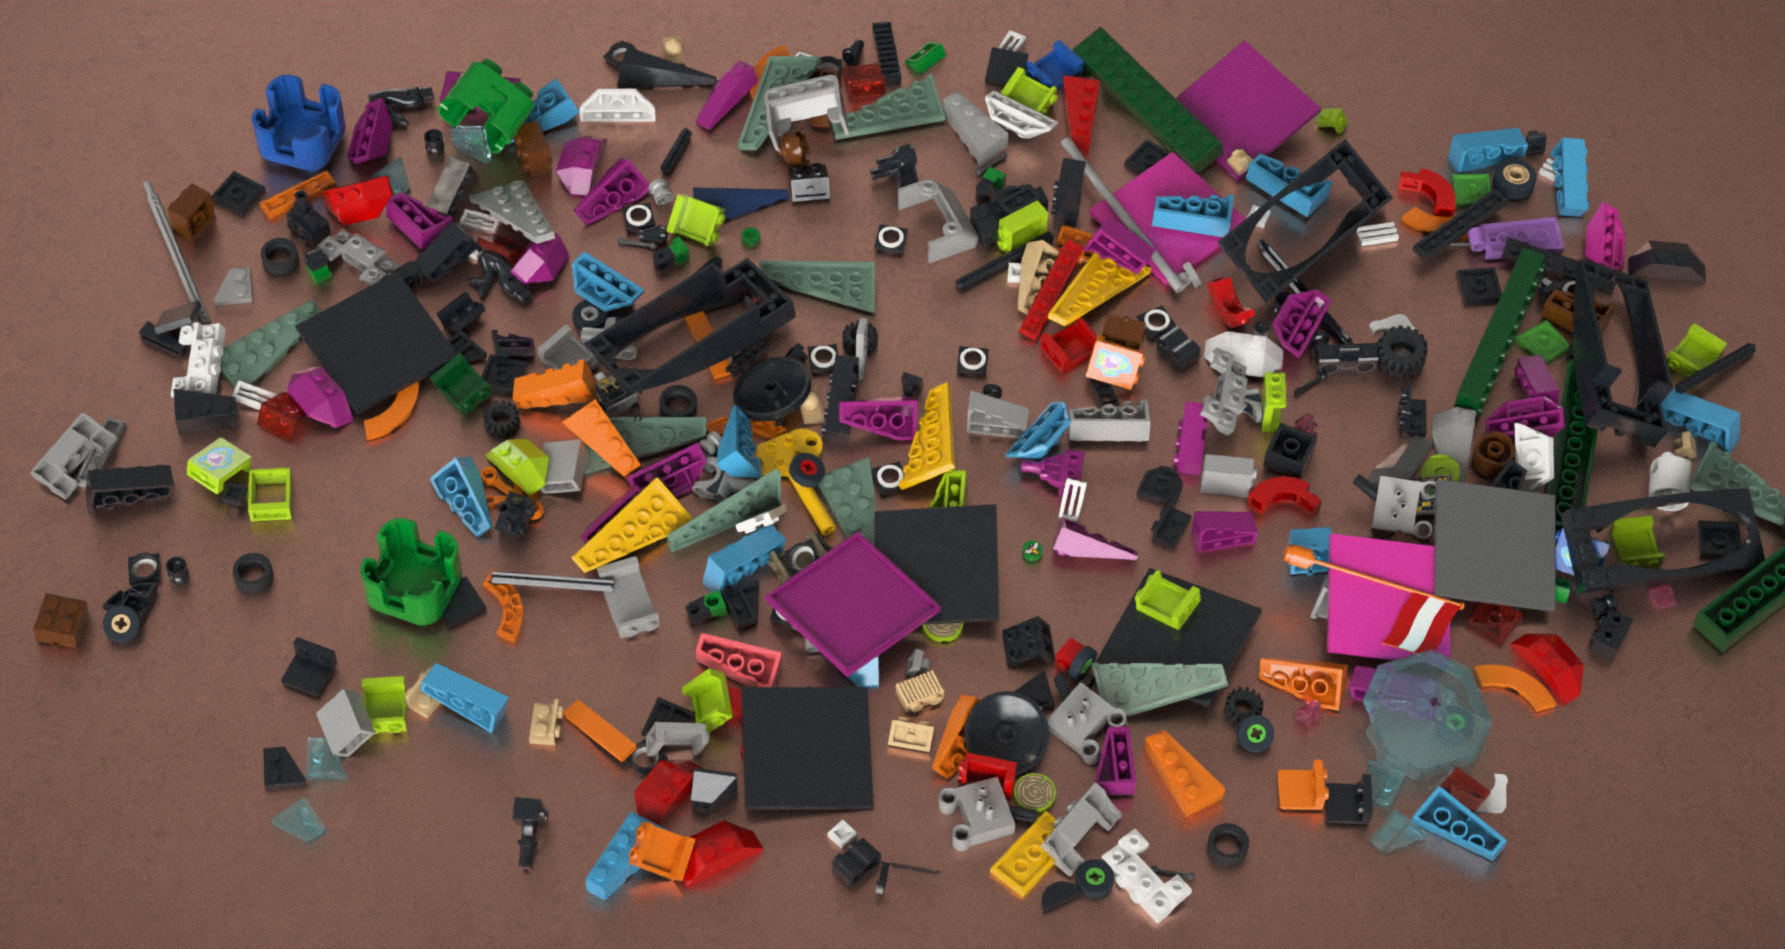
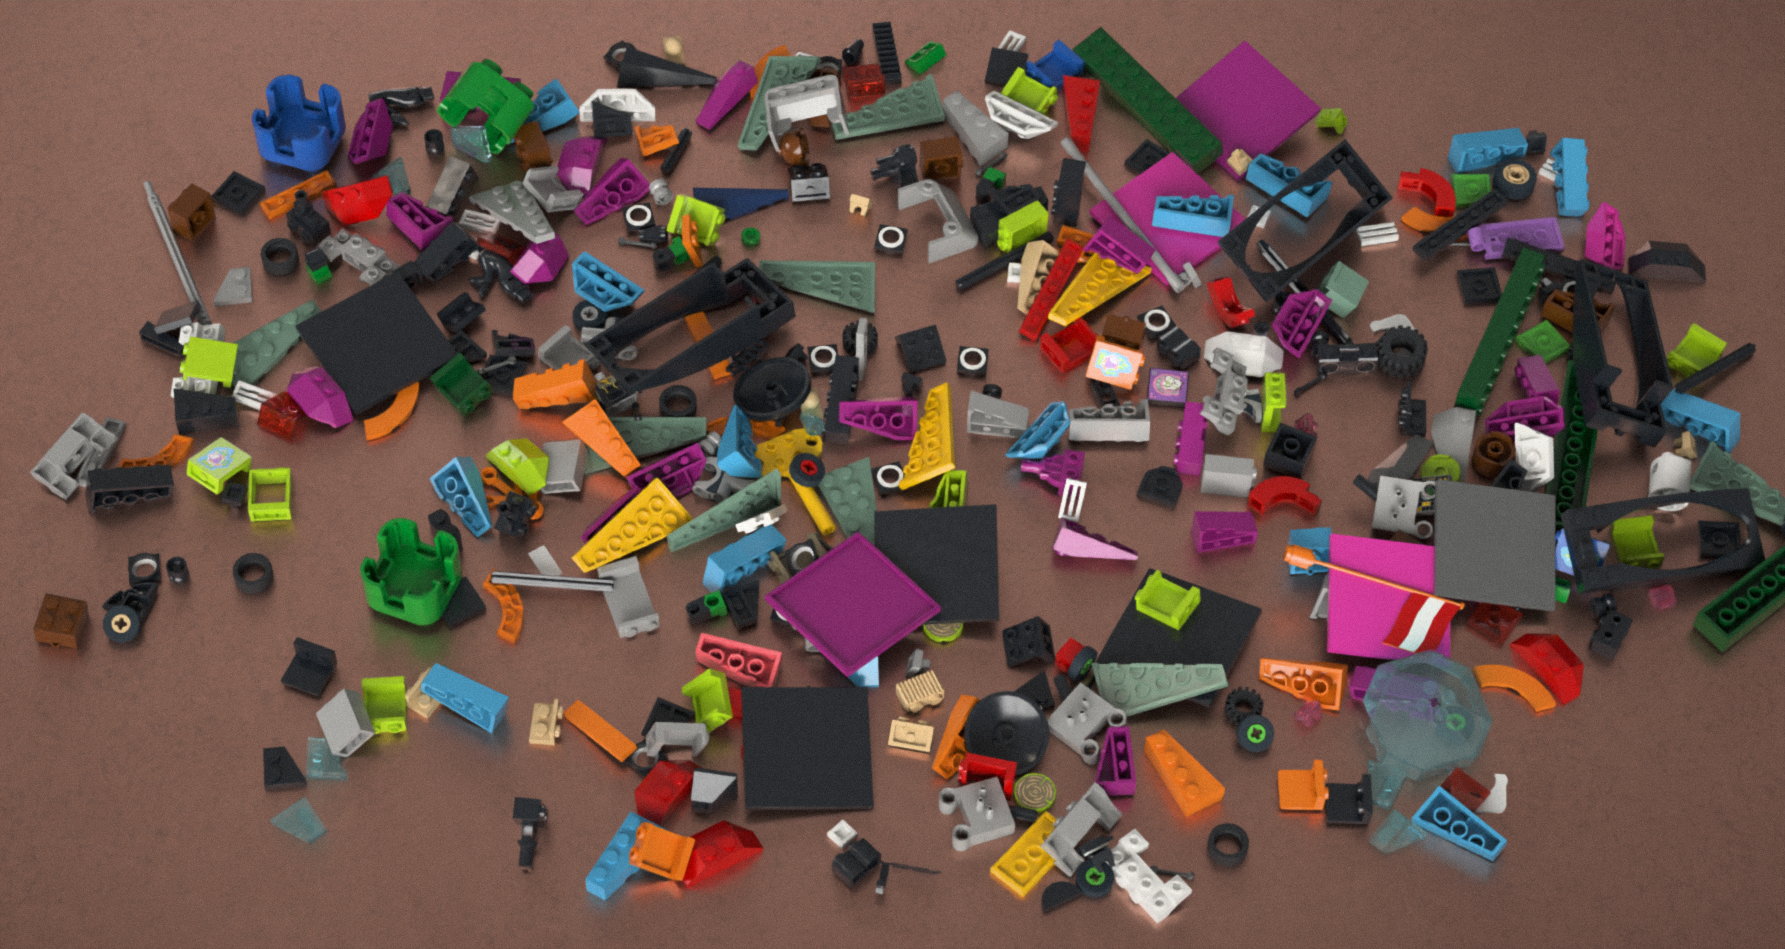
black tyre [483,400,520,438] -> none
green tile [1022,540,1043,561] -> none
black bracket [1151,500,1192,550] -> none
none -> orange tile [118,434,194,468]
none -> lime panel [180,336,238,388]
none -> black brick [428,509,463,553]
none -> dark grey hinge [477,356,516,376]
none -> light grey panel [522,166,584,213]
none -> white sticker [528,545,563,576]
none -> black wing [591,101,632,138]
none -> orange wing [634,125,679,156]
none -> orange wing [682,214,703,268]
none -> clear light blue cone [799,411,824,436]
none -> tan tile [850,194,873,217]
none -> black bracket [895,324,946,372]
none -> reddish brown brick [919,136,964,181]
none -> black piece [1078,833,1114,857]
none -> black tile [1087,846,1115,874]
none -> tile [1147,367,1189,407]
none -> sand green piece [1317,261,1369,319]

